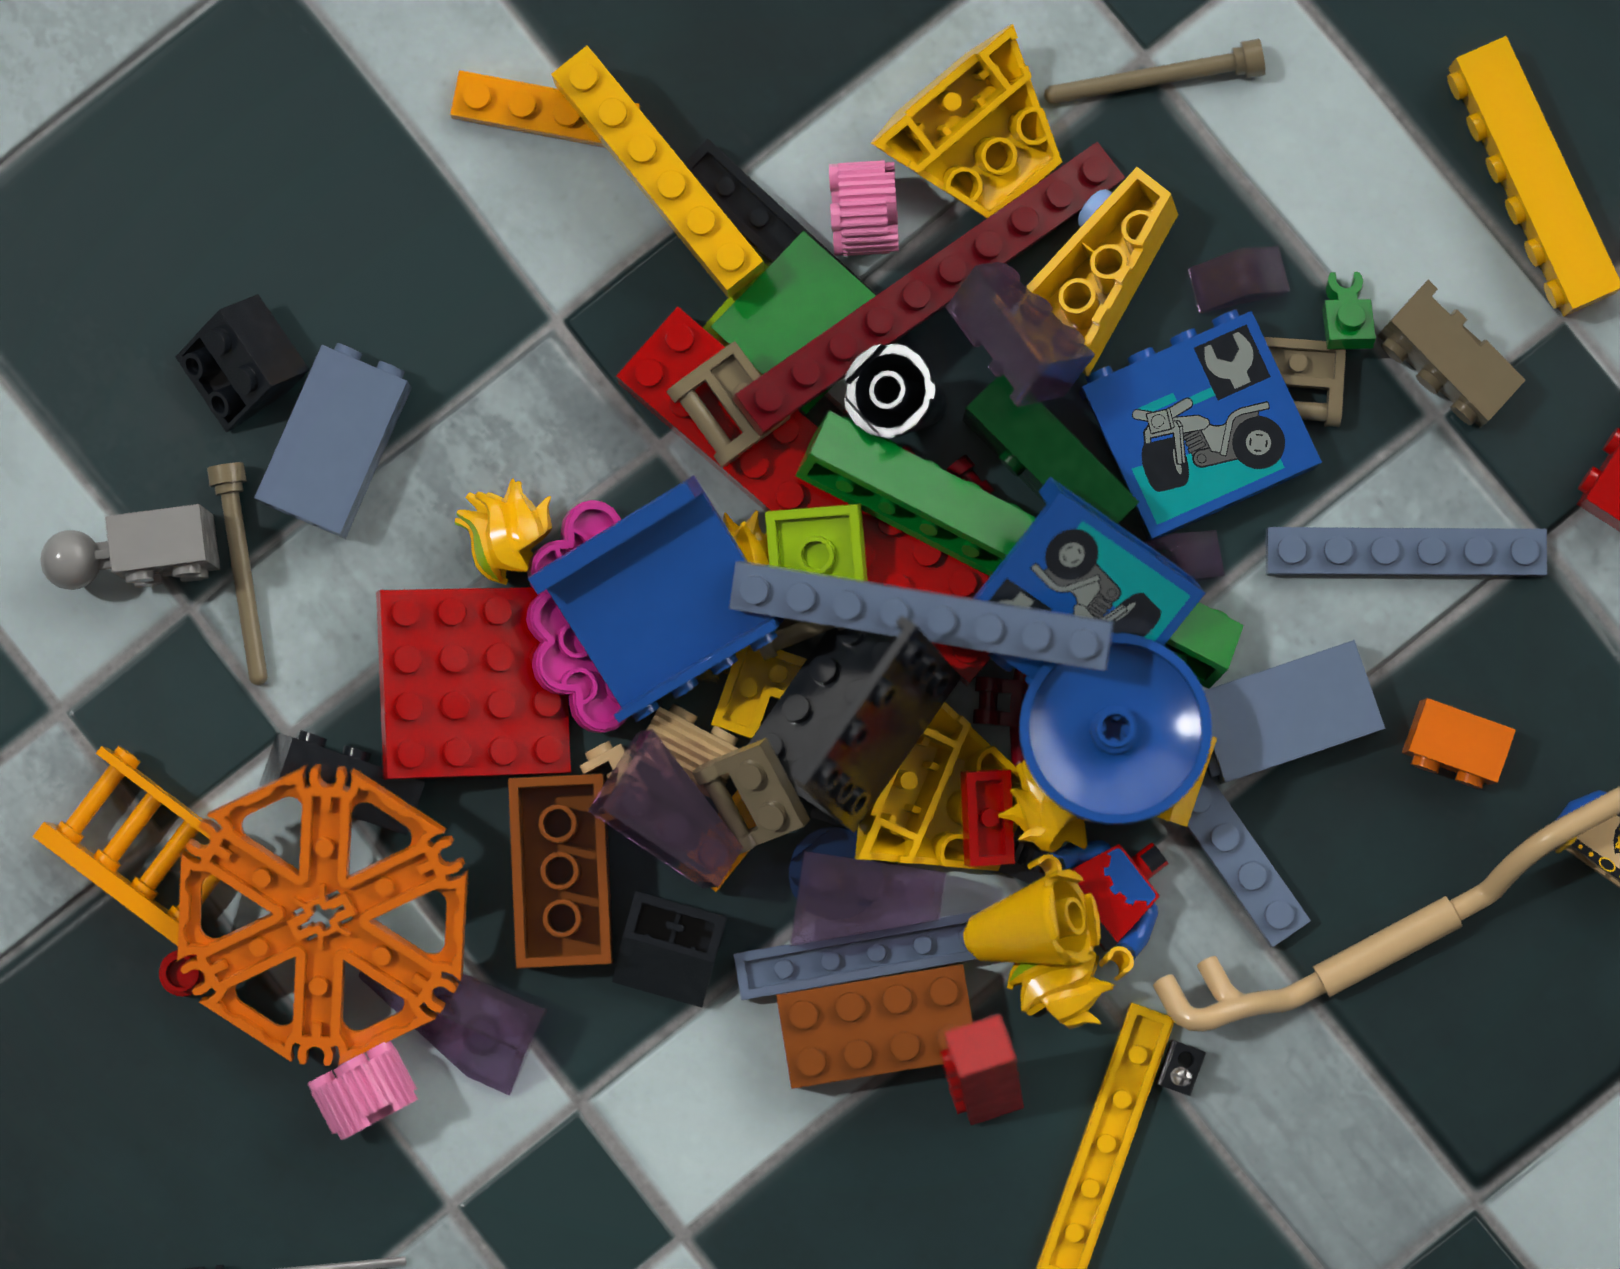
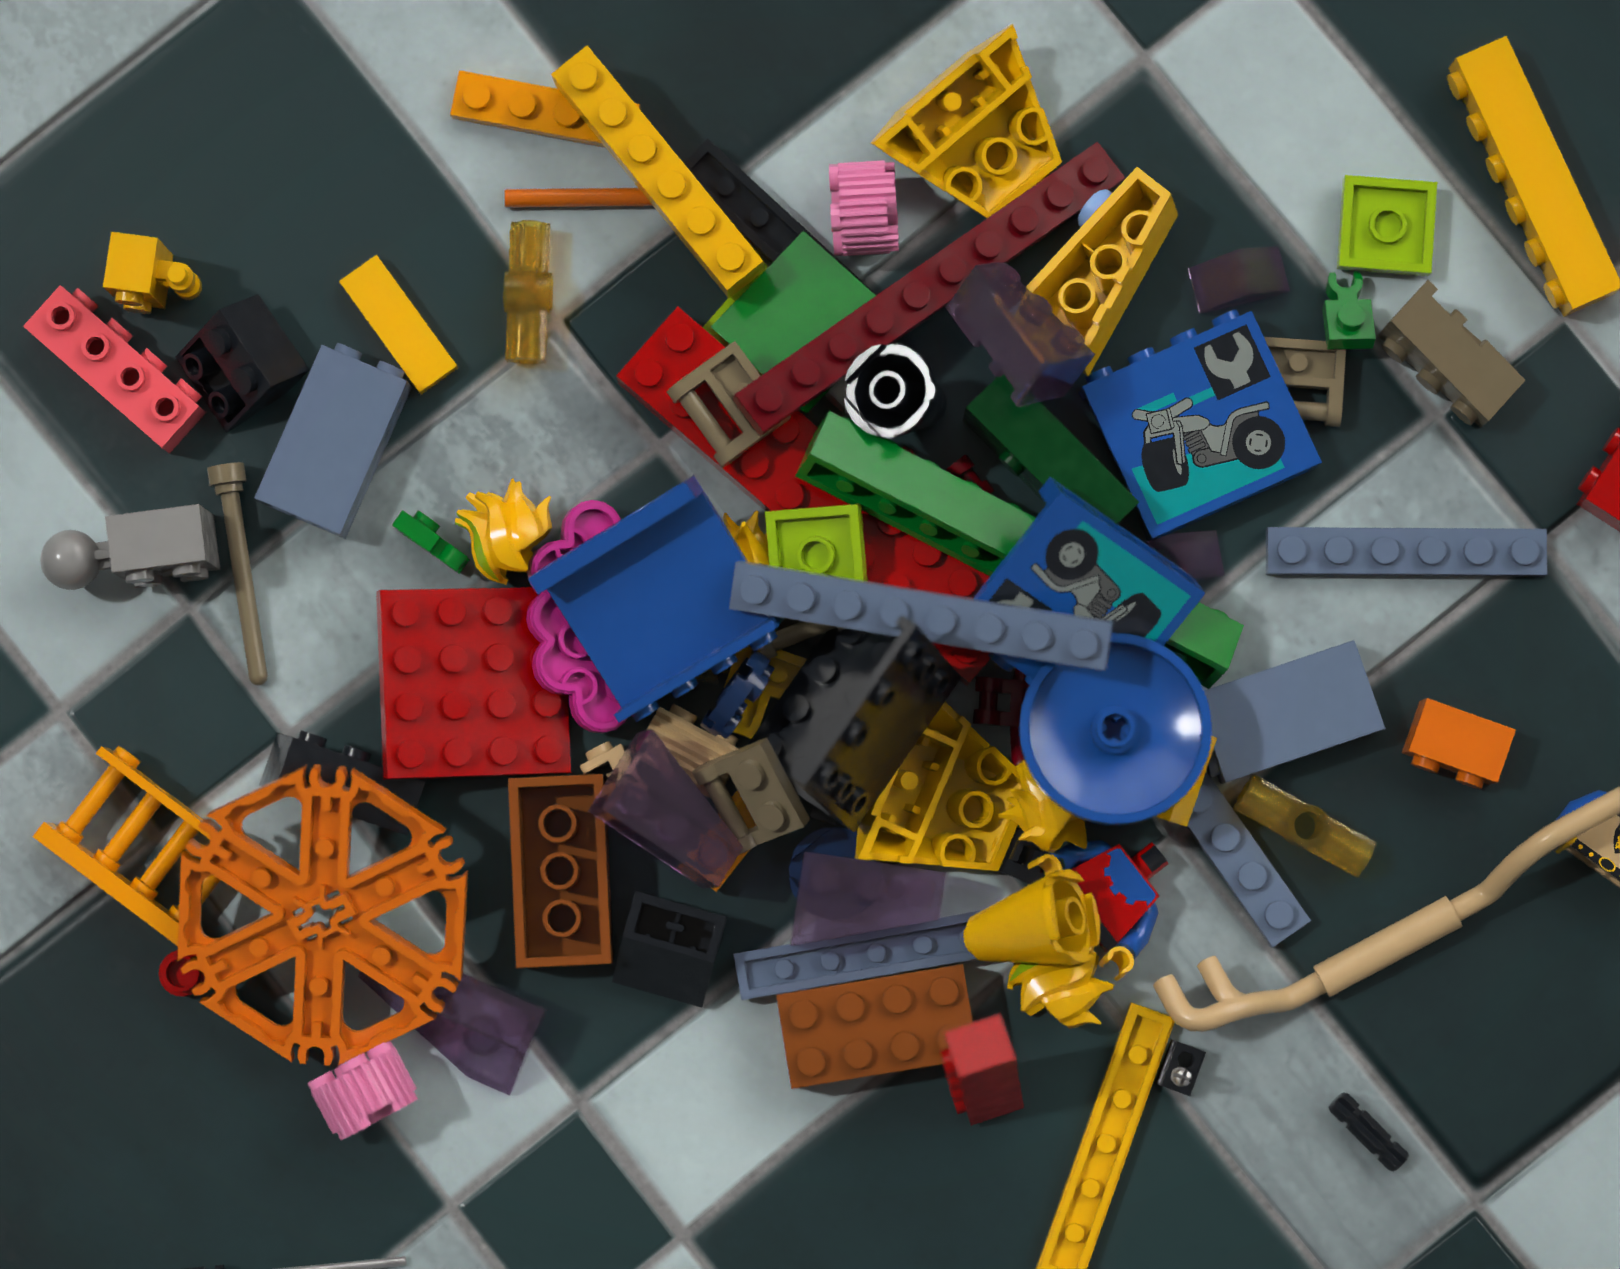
red plate [960,769,1015,867] -> none
dark tan piece [1044,39,1265,104] -> none
none -> coral brick [23,285,206,454]
none -> yellow brick [103,232,202,314]
none -> yellow tile [339,254,458,395]
none -> green plate [392,510,470,575]
none -> clear yellow piece [503,220,553,365]
none -> orange bar [505,188,653,208]
none -> dark blue plate [700,650,775,739]
none -> clear yellow piece [1233,774,1377,878]
none -> black axle [1329,1092,1409,1172]
none -> lime plate [1337,175,1438,276]

